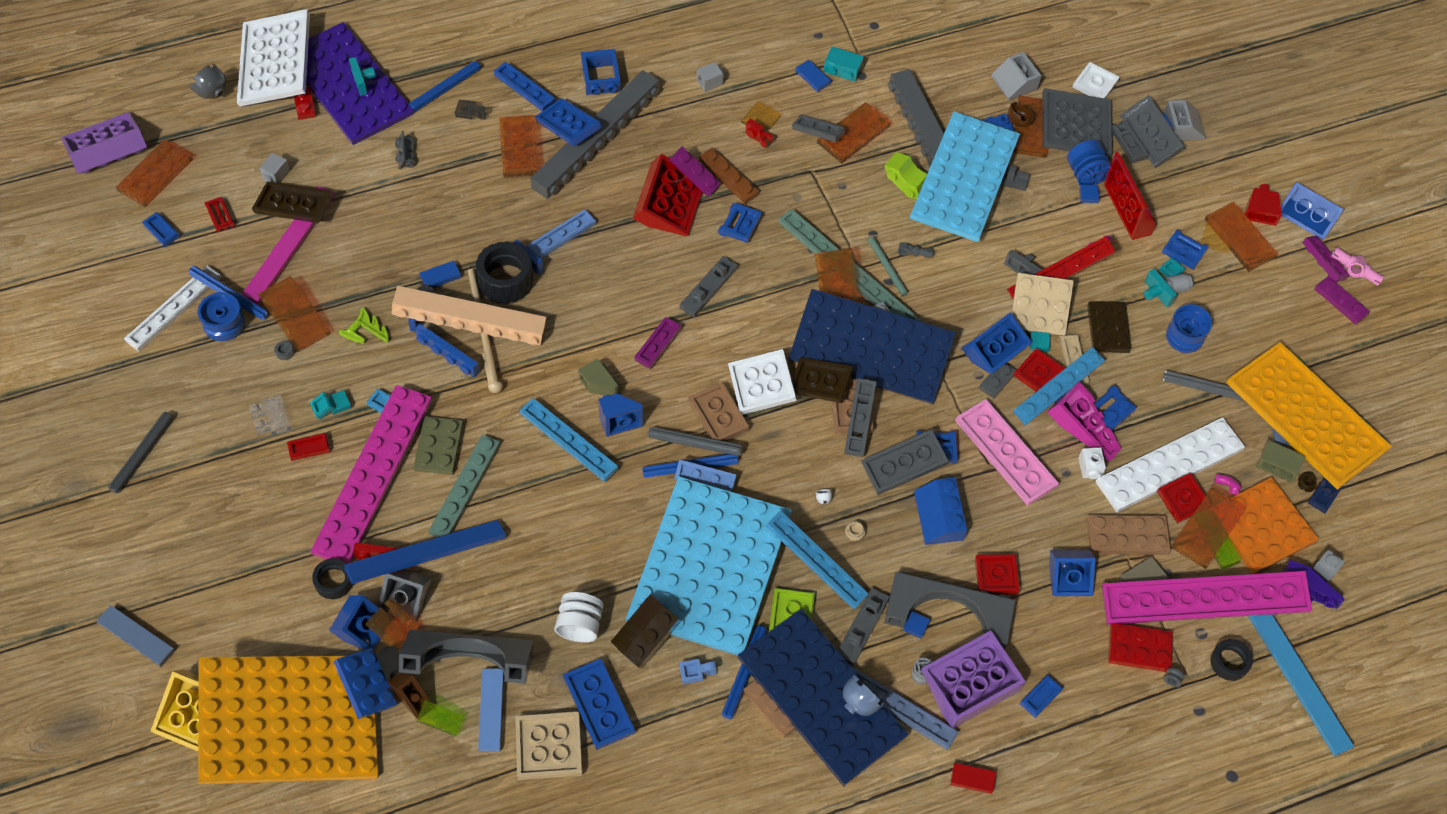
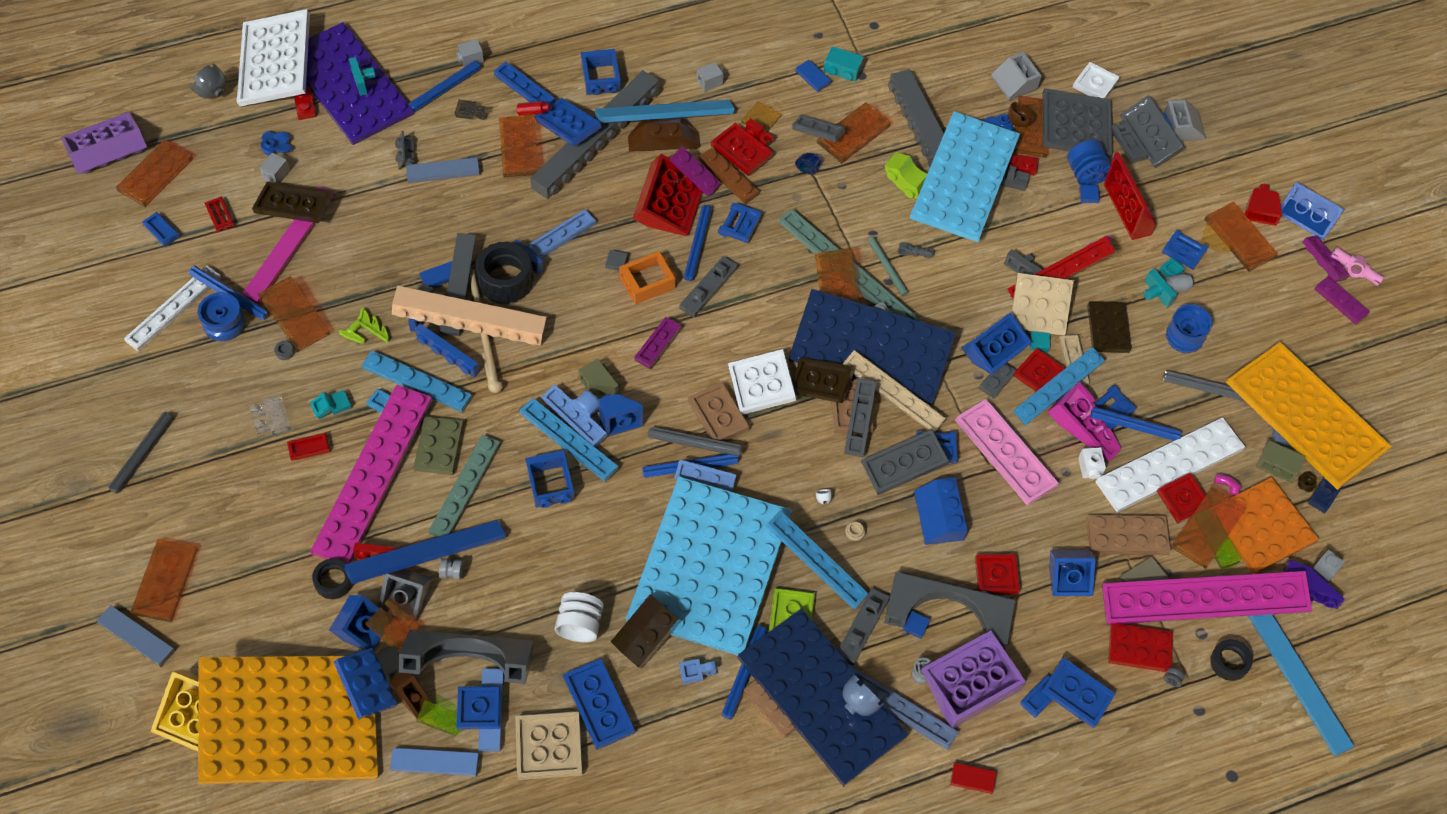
none -> clear orange tile [130,539,198,622]
none -> blue plate [260,131,293,155]
none -> dark azure plate [362,350,472,413]
none -> medium blue tile [390,748,479,776]
none -> sand blue tile [406,157,480,183]
none -> light grey wheel [439,558,463,580]
none -> dark grey tile [440,233,476,336]
none -> light grey brick [456,39,484,67]
none -> blue tile [456,686,501,729]
none -> red cylinder [516,101,551,116]
none -> blue window [525,450,575,508]
none -> medium blue plate [541,384,608,447]
none -> dark azure tile [595,100,734,123]
none -> dark grey tile [605,250,628,271]
none -> orange window [619,251,677,305]
none -> reddish brown wedge [628,117,699,152]
none -> blue axle [684,205,711,281]
none -> red plate [711,122,773,176]
none -> clear blue piece [795,153,821,174]
none -> tan tile [842,350,946,433]
none -> red plate [1007,154,1038,176]
none -> blue plate [1041,657,1116,728]
none -> blue axle [1090,407,1182,441]

